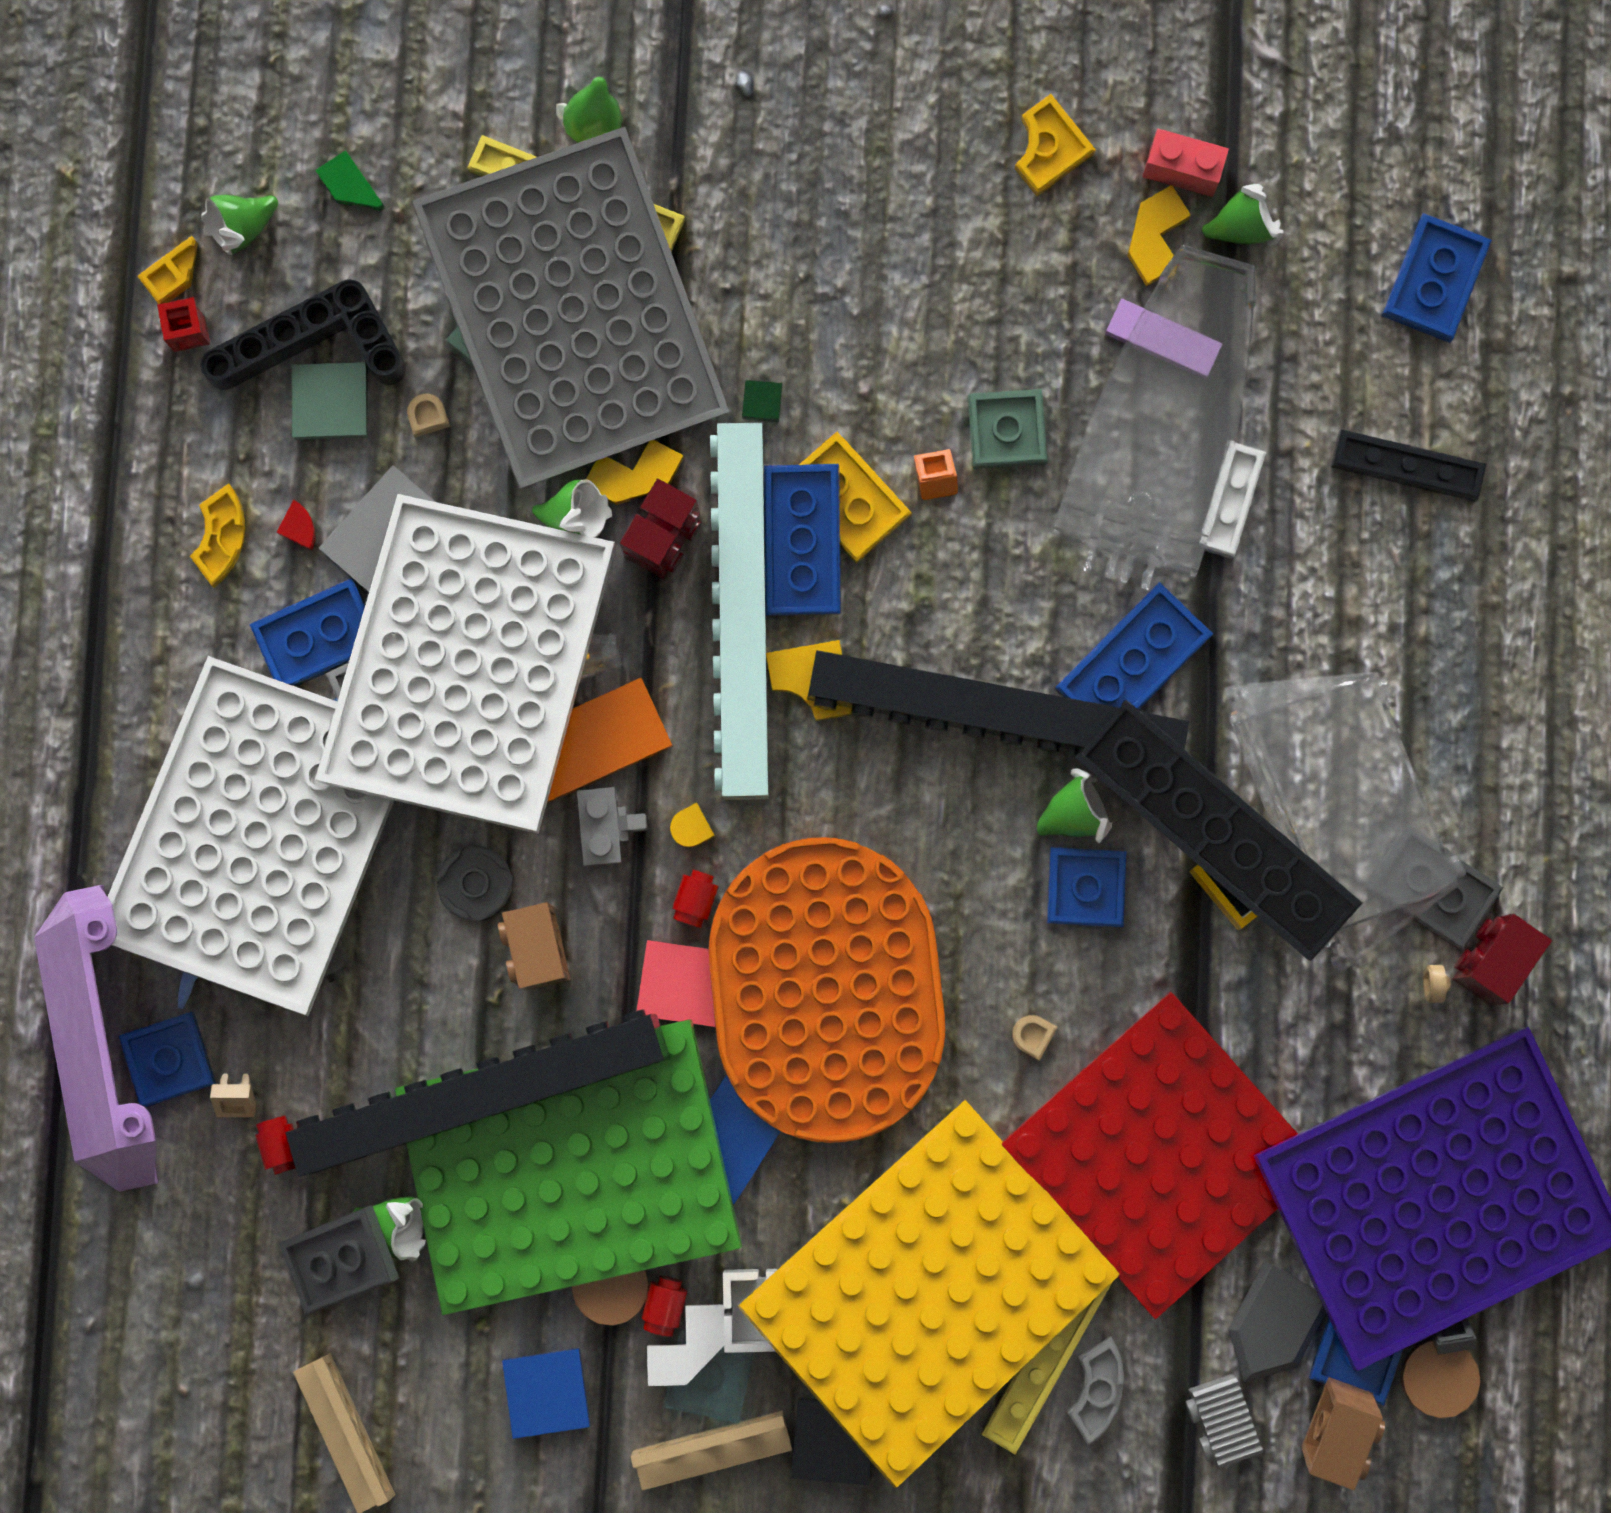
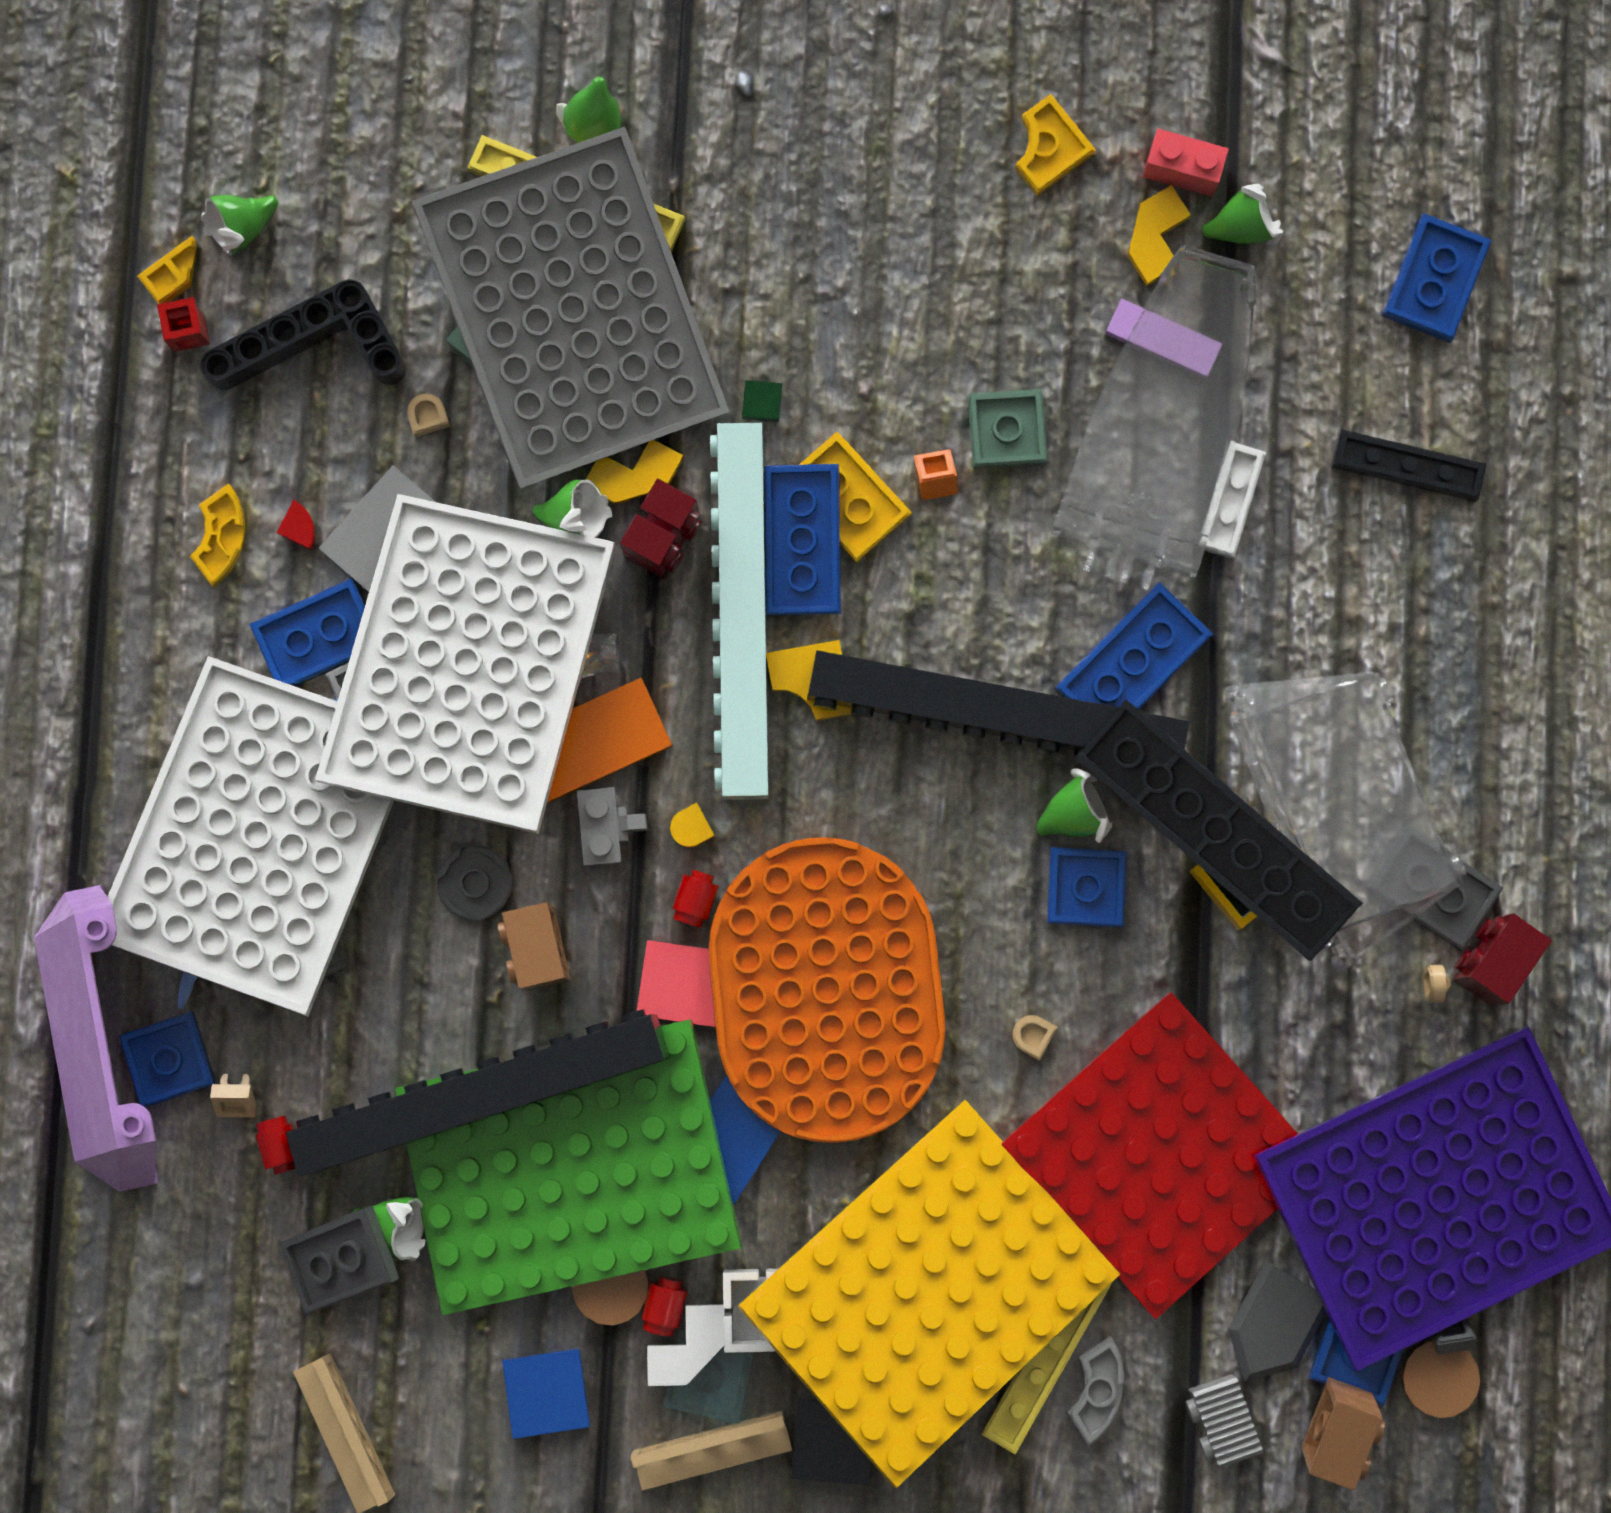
sand green tile [291,362,368,440] -> none
green tile [315,150,385,211] -> none

